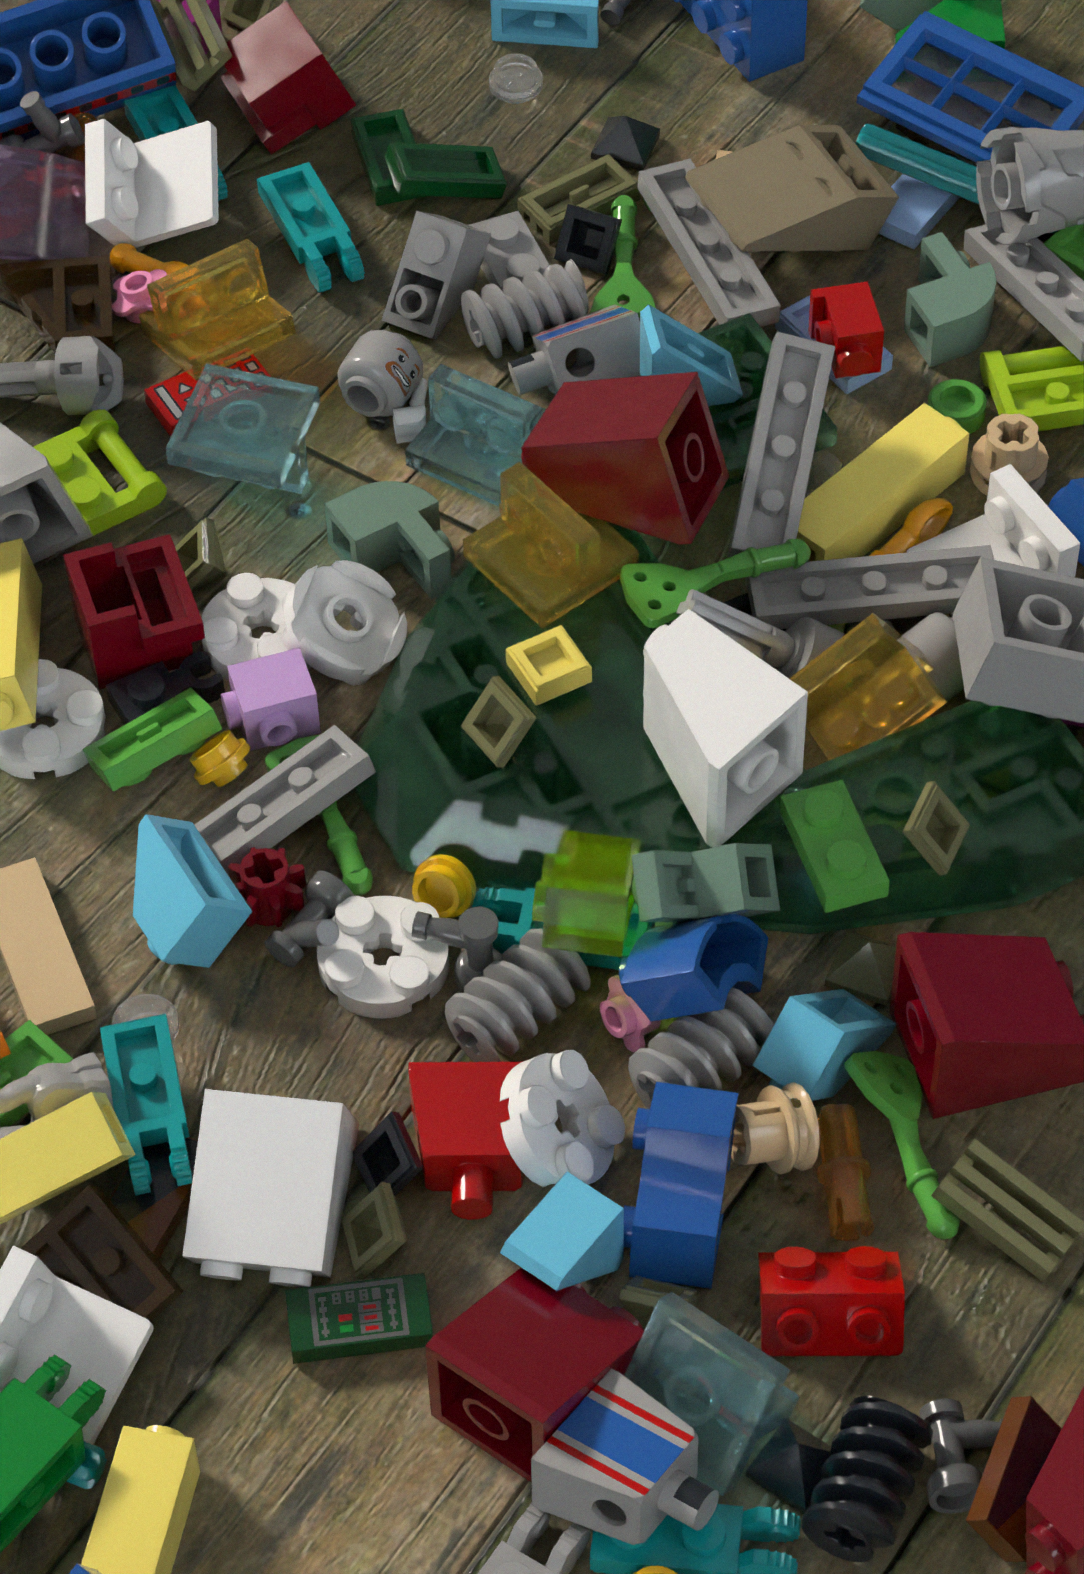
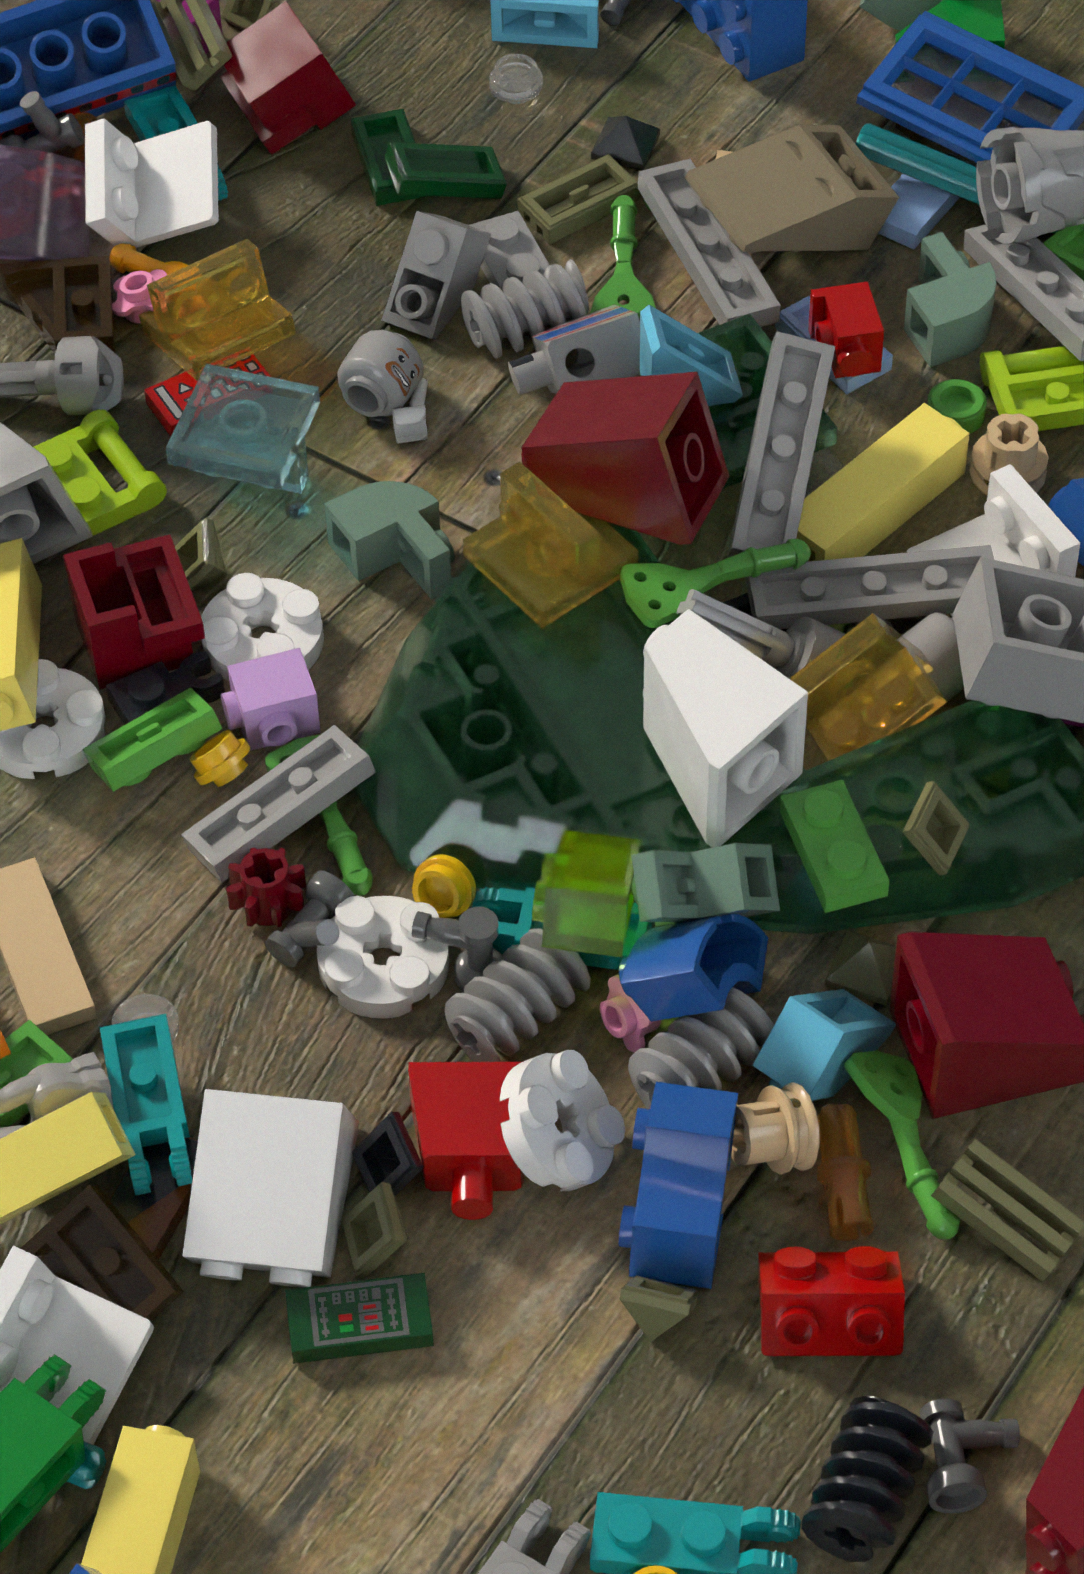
medium azure slope [133,814,253,968] -> none
teal hinge [257,162,365,293] -> none
white plate [282,560,407,686] -> none
clear light blue bracket [405,364,546,510] -> none
dark red slope [425,1267,648,1483] -> none
olive slope [461,676,537,768] -> none
medium azure slope [500,1172,624,1291] -> none
light yellow tile [506,625,592,706] -> none
light grey torso [531,1368,719,1545] -> none
black slope [554,204,622,275] -> none
clear light blue bracket [624,1292,800,1496] -> none
black slope [745,1418,831,1513] -> none
light orange piece [869,498,953,556] -> none
tile [966,1396,1062,1562] -> none

